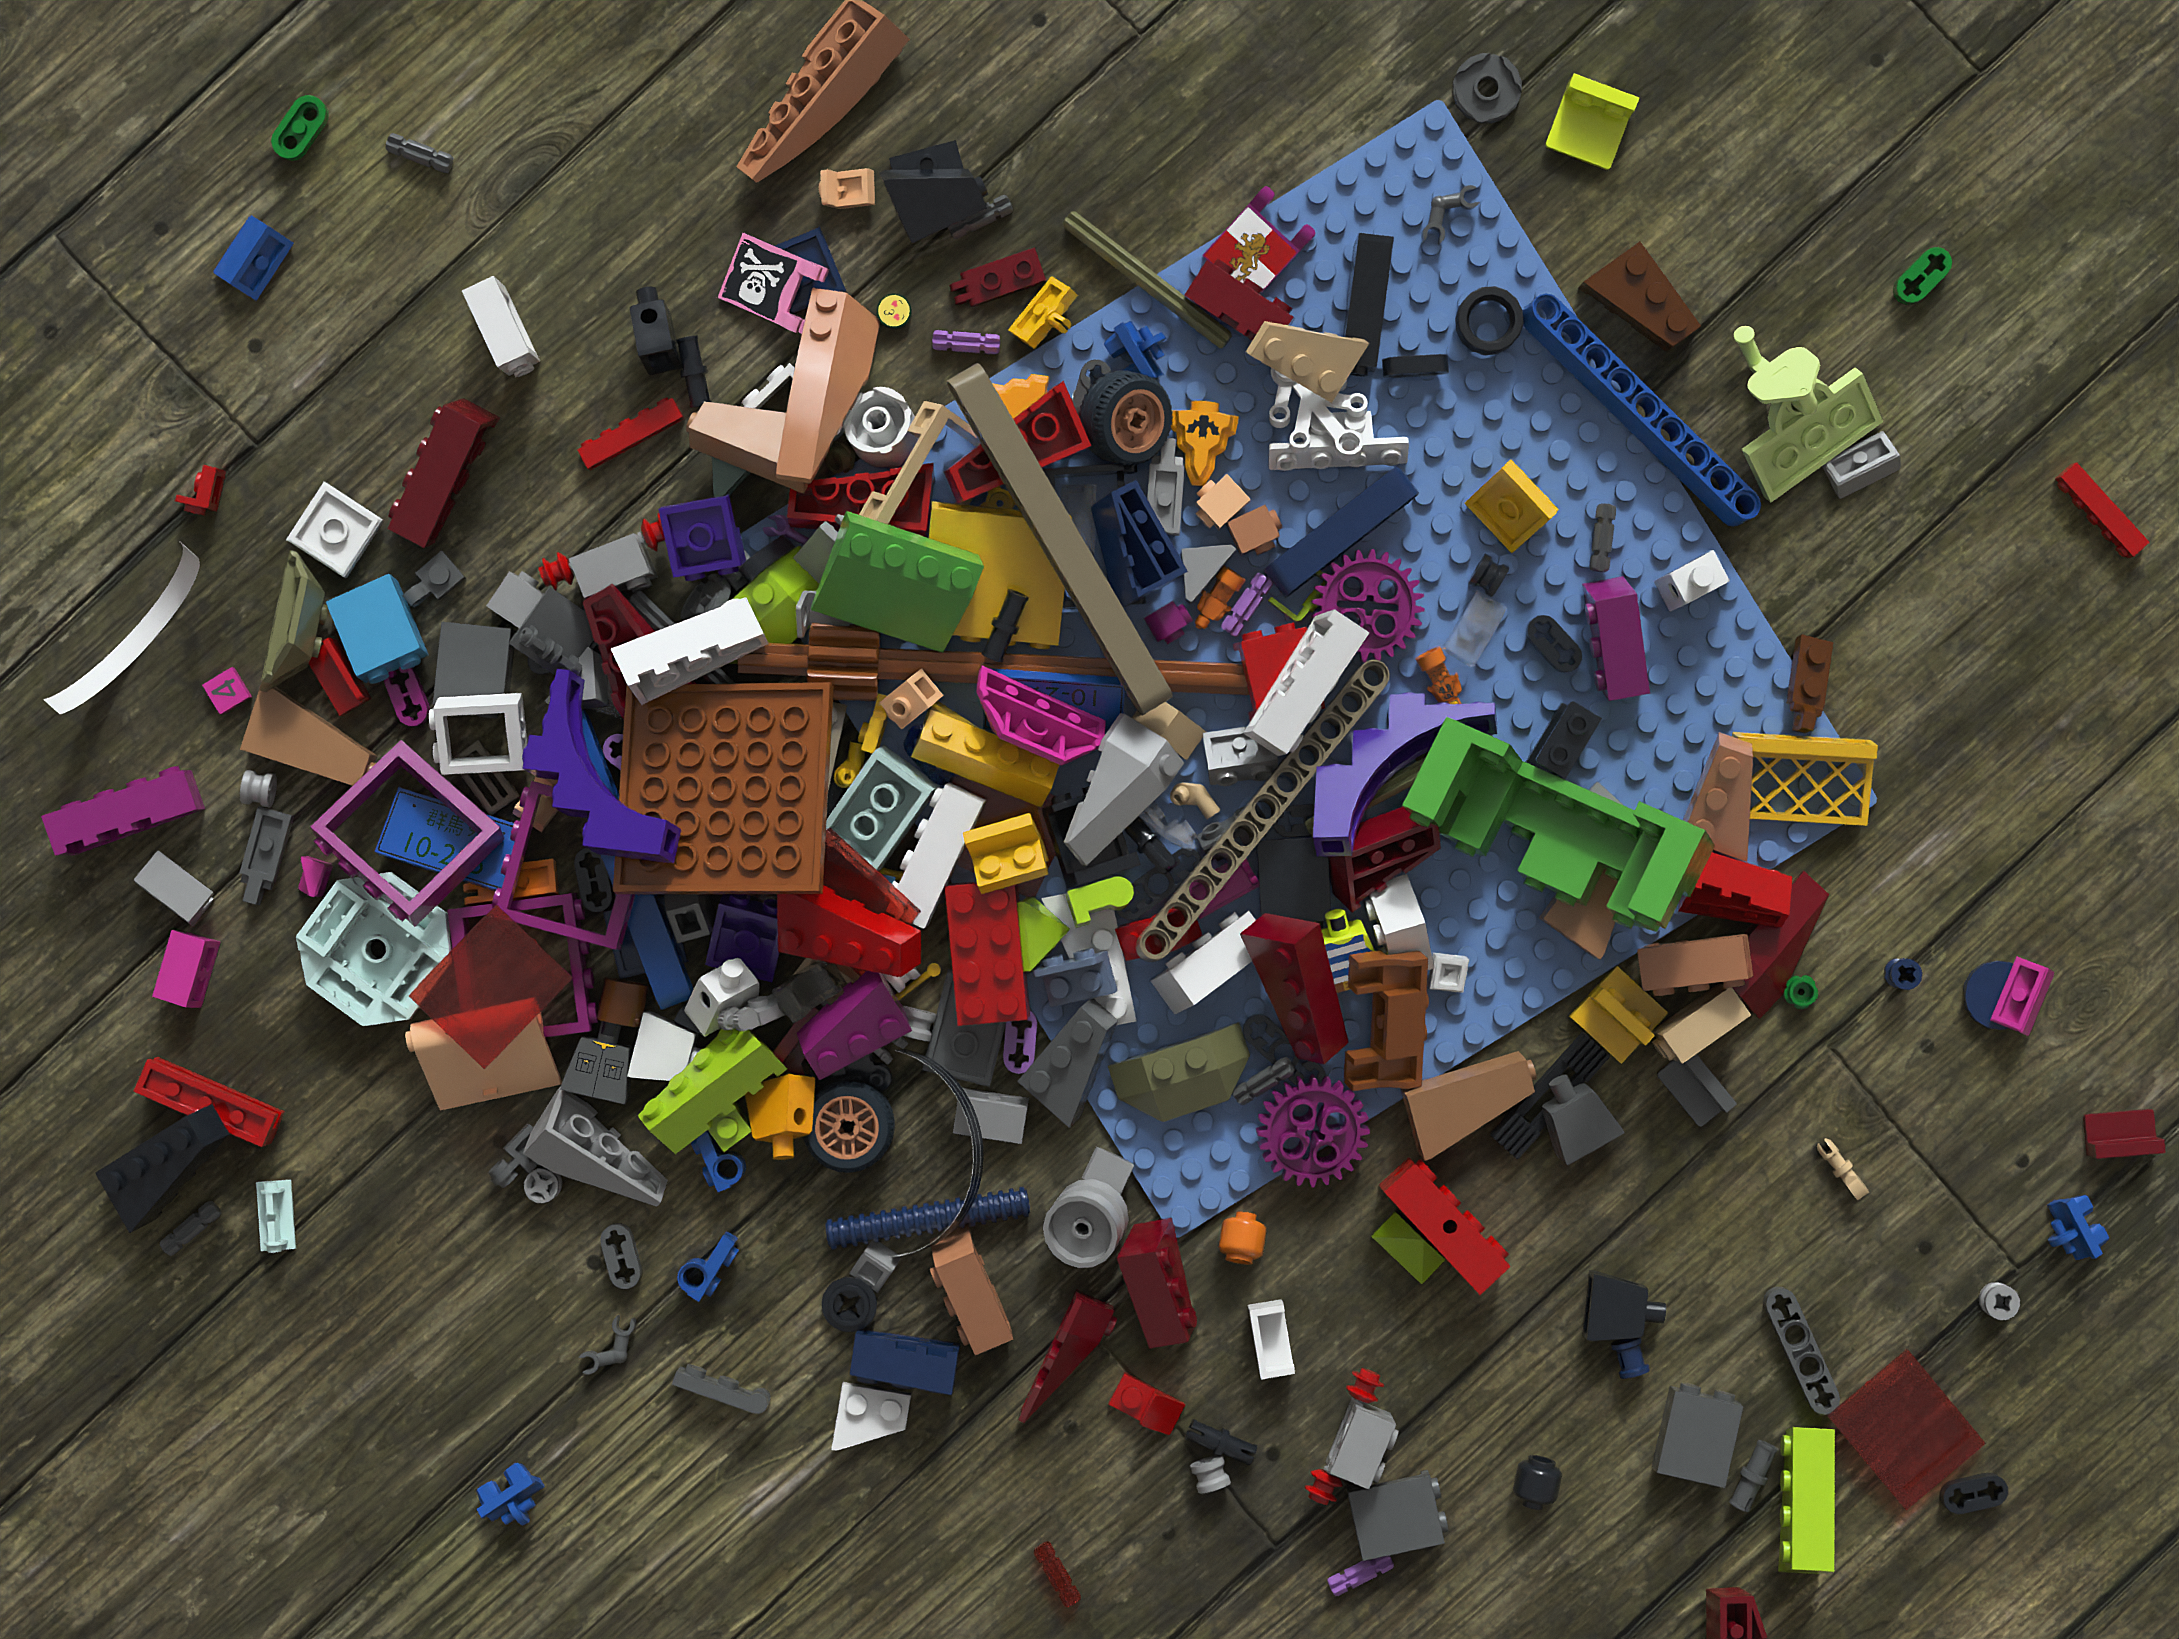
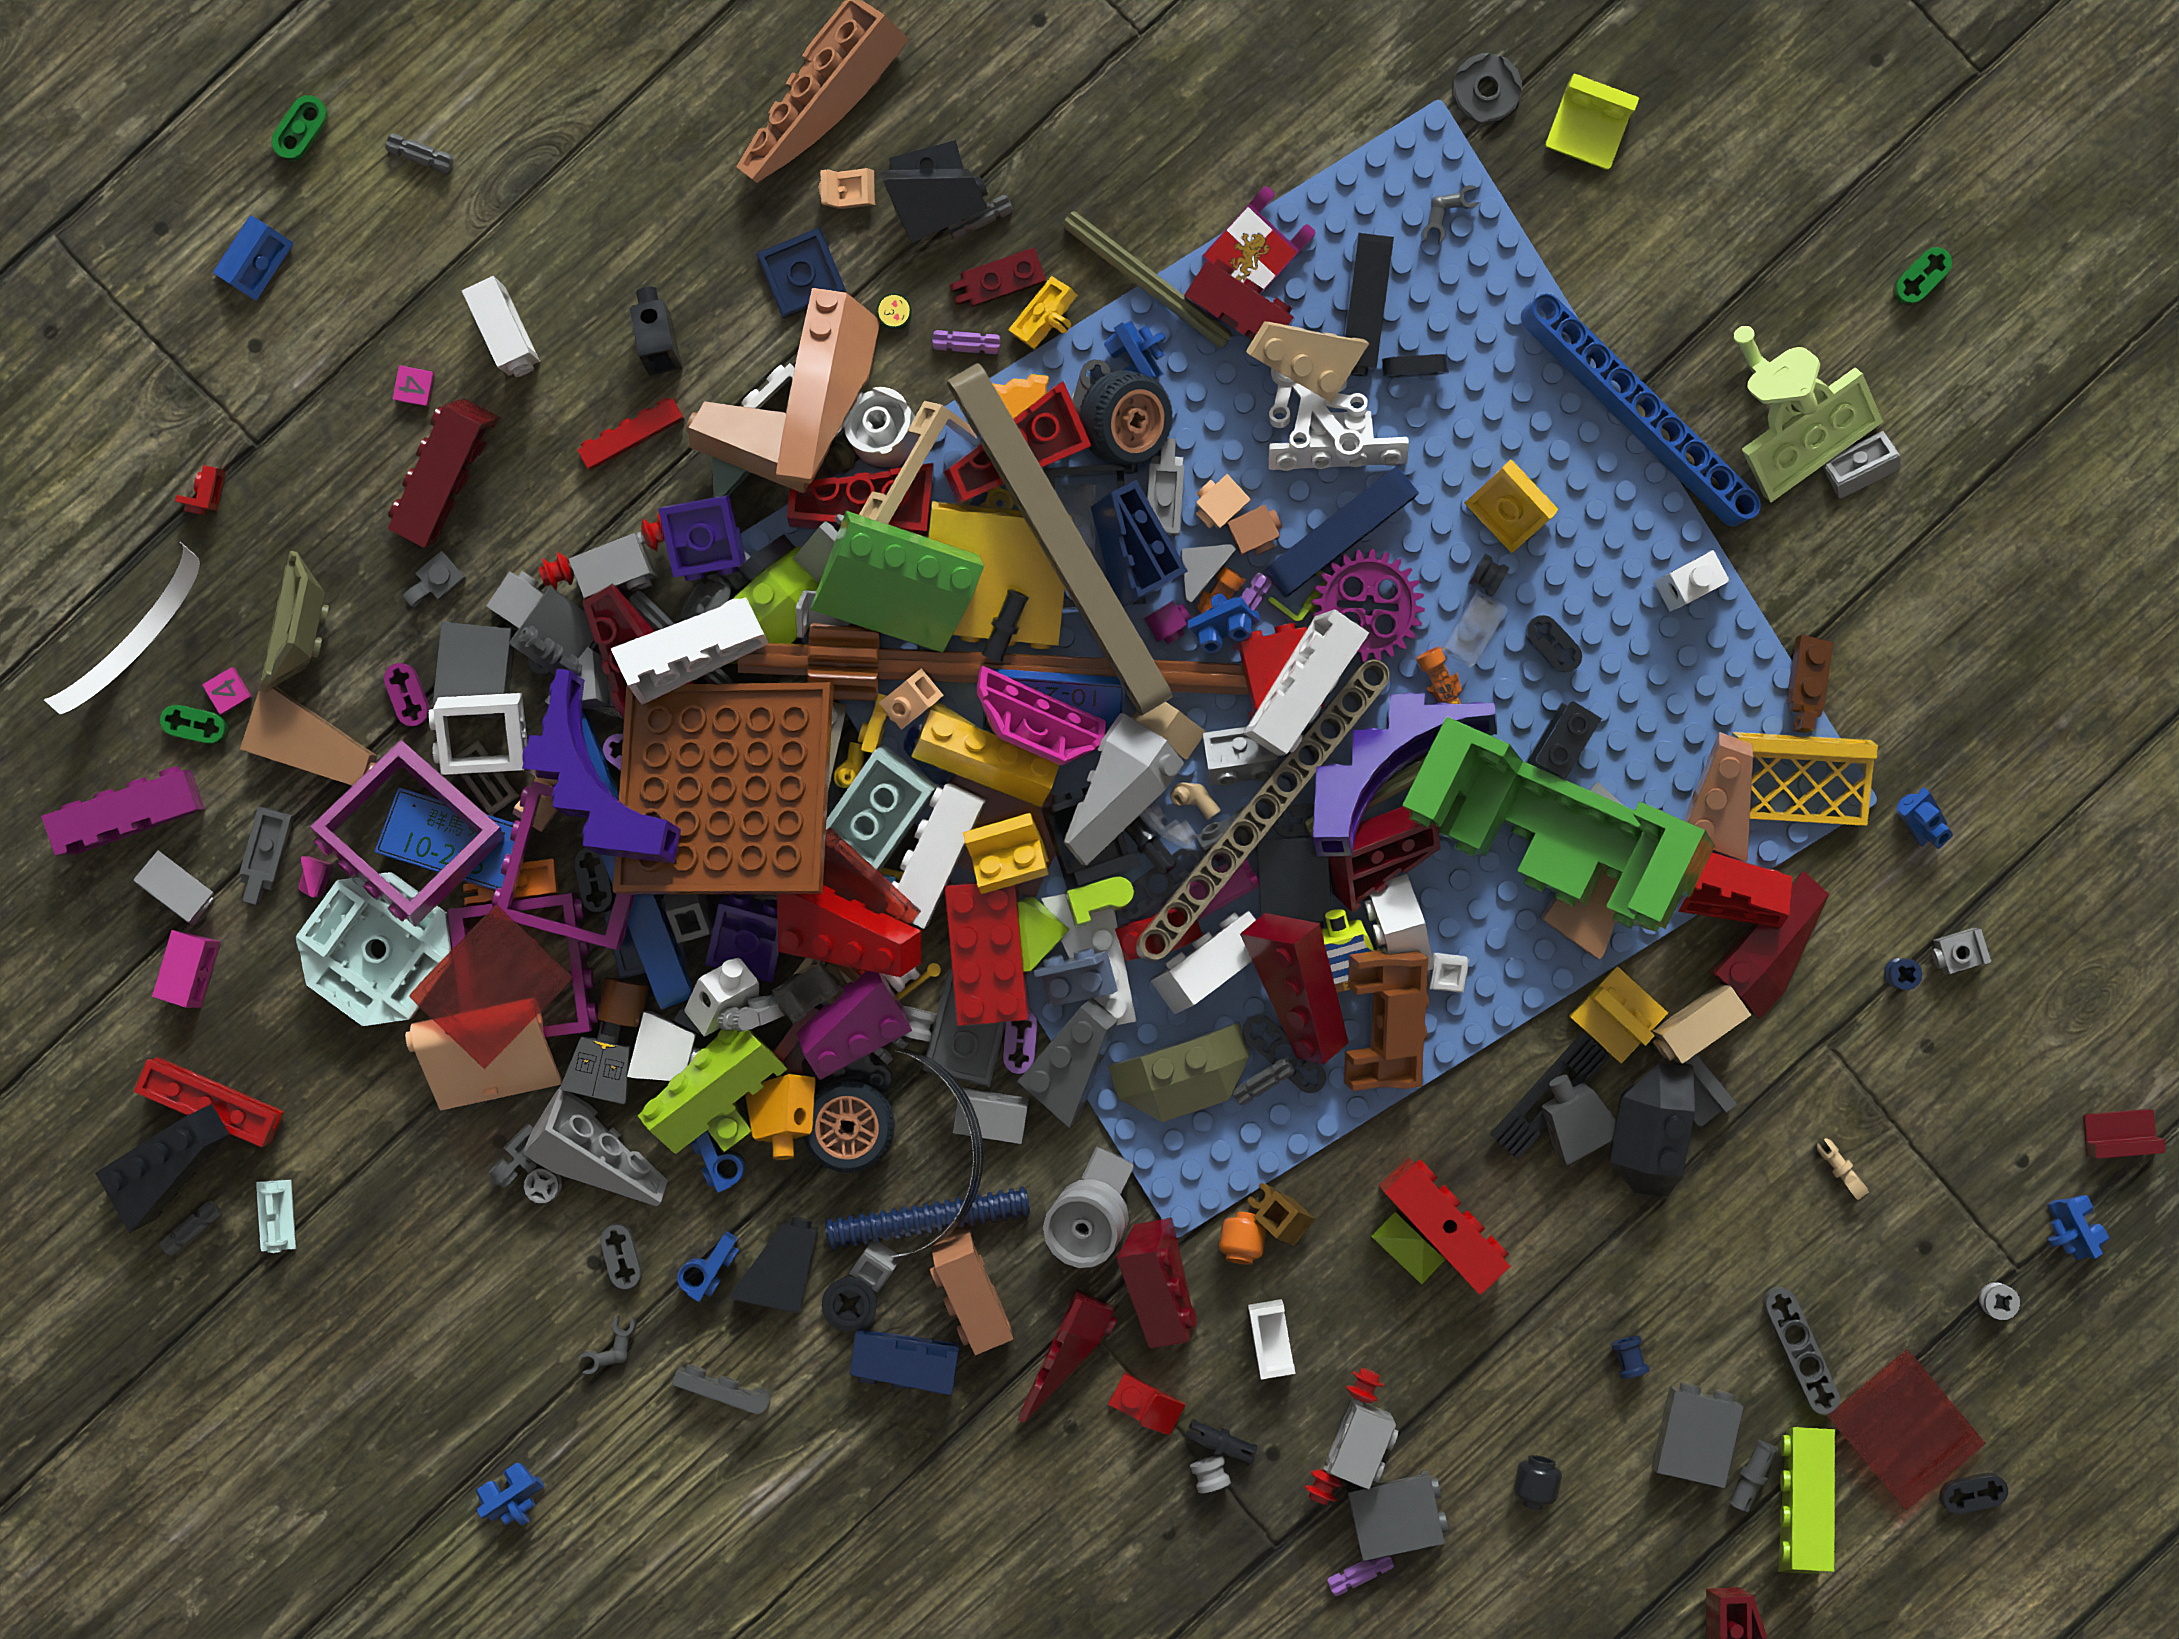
light grey wheel [240,770,277,808] -> none
white plate [286,482,384,578] -> none
red panel [309,637,372,716] -> none
dark azure brick [326,574,429,684] -> none
black pin [676,335,711,408] -> none
flag [718,233,829,334] -> none
medium lavender hand [763,515,809,545] -> none
white wing [831,1382,912,1451] -> none
clear red axle [1034,1541,1081,1608] -> none
light orange rock [1171,401,1239,487] -> none
magenta gear [1256,1074,1370,1187] -> none
medium nougat slope [1400,1051,1537,1161] -> none
black tyre [1455,286,1524,355] -> none
reddish brown wedge [1578,241,1701,352] -> none
magenta wedge [1582,576,1650,701] -> none
black torso [1582,1270,1666,1341] -> none
dark grey axle [1590,503,1616,572] -> none
nougat wedge [1637,934,1753,996] -> none
green plate [1784,975,1818,1009] -> none
dark blue tile [1963,960,2013,1030] -> none
dark pink slope [1990,957,2054,1036] -> none
red piece [2055,462,2150,559] -> none
none -> green beam [160,705,229,744]
none -> dark pink tile [393,365,435,407]
none -> black slope [731,1217,819,1313]
none -> blue hips [1187,593,1260,654]
none -> pearl gold brick [1248,1183,1316,1246]
none -> black wedge [1609,1061,1695,1197]
none -> blue hips [1897,787,1953,849]
none -> light grey brick [1932,928,1991,974]

